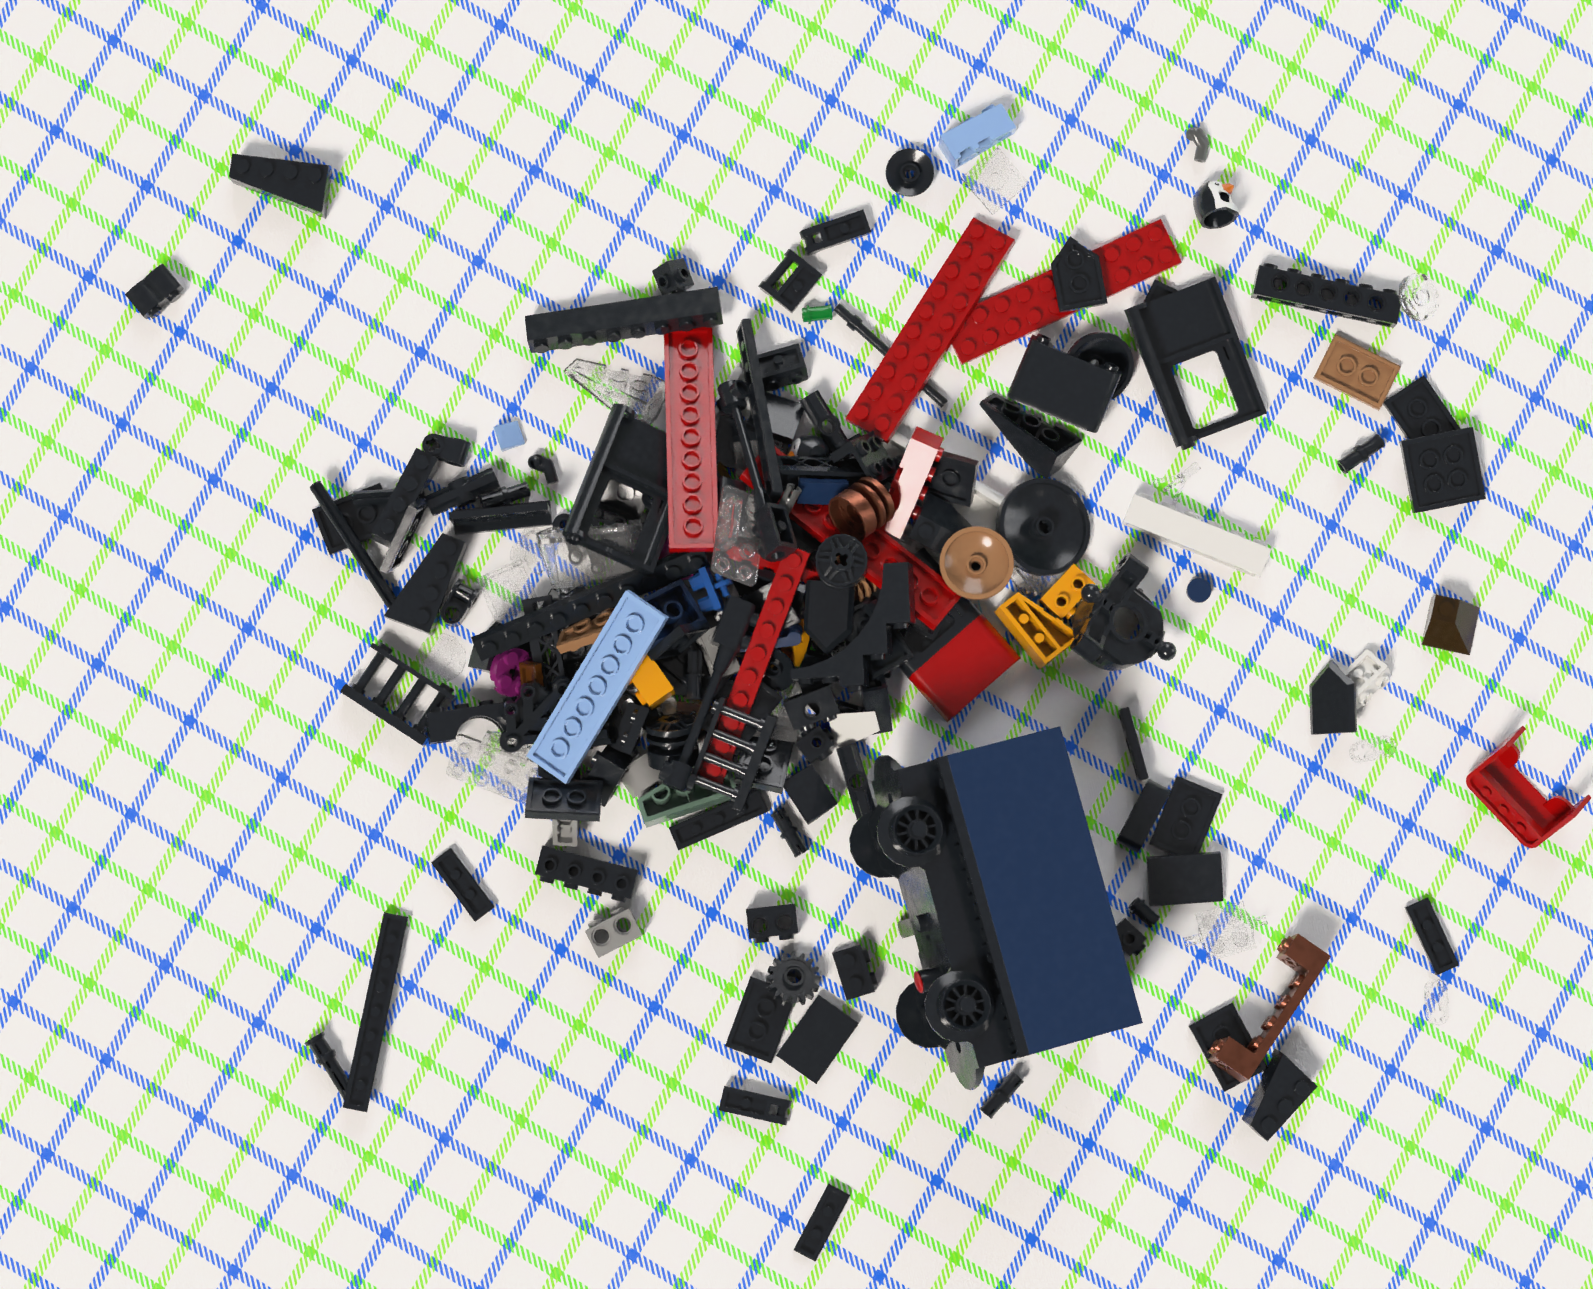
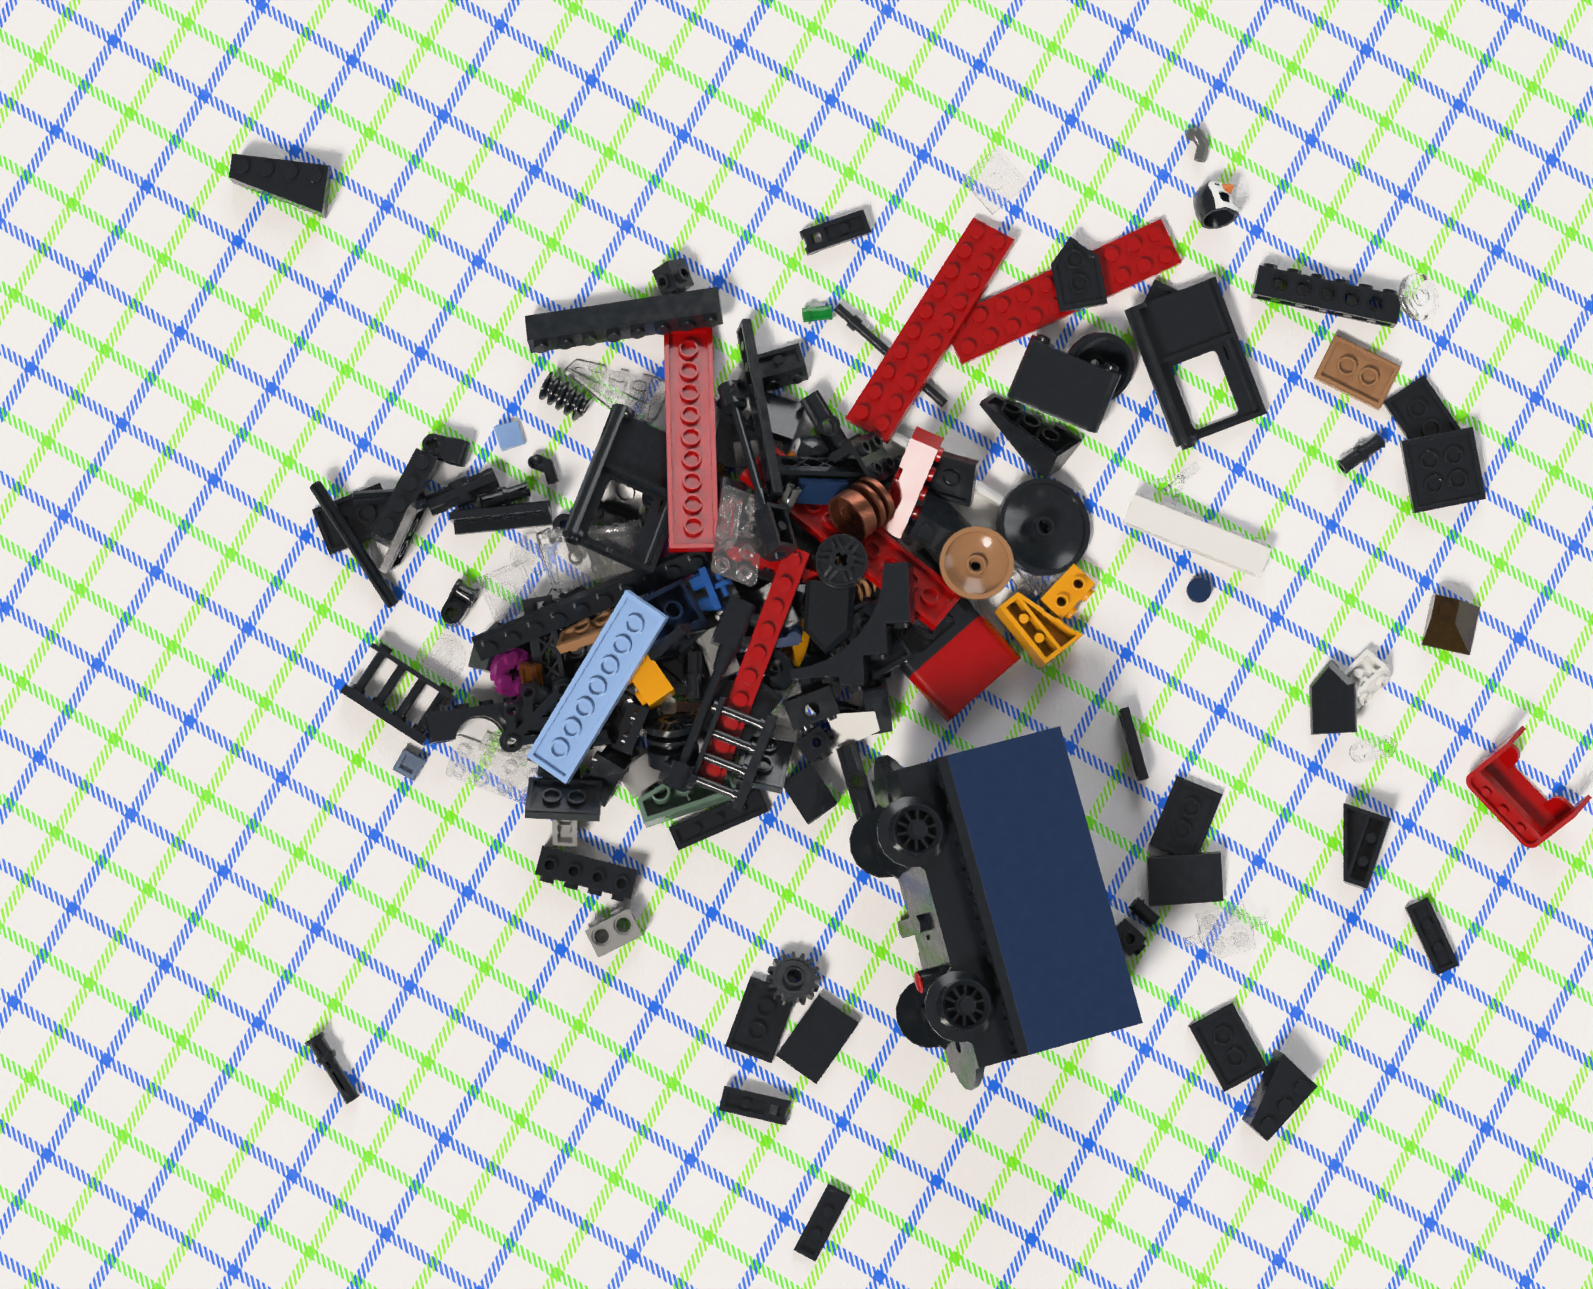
black brick [125,263,184,319] -> none
black tile [343,912,408,1113] -> none
black wedge [384,533,468,636] -> none
black tile [431,848,495,922] -> none
black brick [746,904,798,943] -> none
black plate [758,249,823,313] -> none
black pin [770,807,808,858] -> none
black bracket [832,944,878,1000] -> none
black dish [885,148,934,197] -> none
light blue wedge [938,103,1016,170] -> none
black pin [980,1071,1024,1119] -> none
black piece [1070,553,1177,671] -> none
black beam [1116,779,1171,853] -> none
copper plate [1208,934,1331,1082] -> none
clear beam [1424,979,1450,1026] -> none
none -> sand blue tile [392,748,426,782]
none -> black piece [539,371,594,421]
none -> black wedge [1343,803,1391,891]

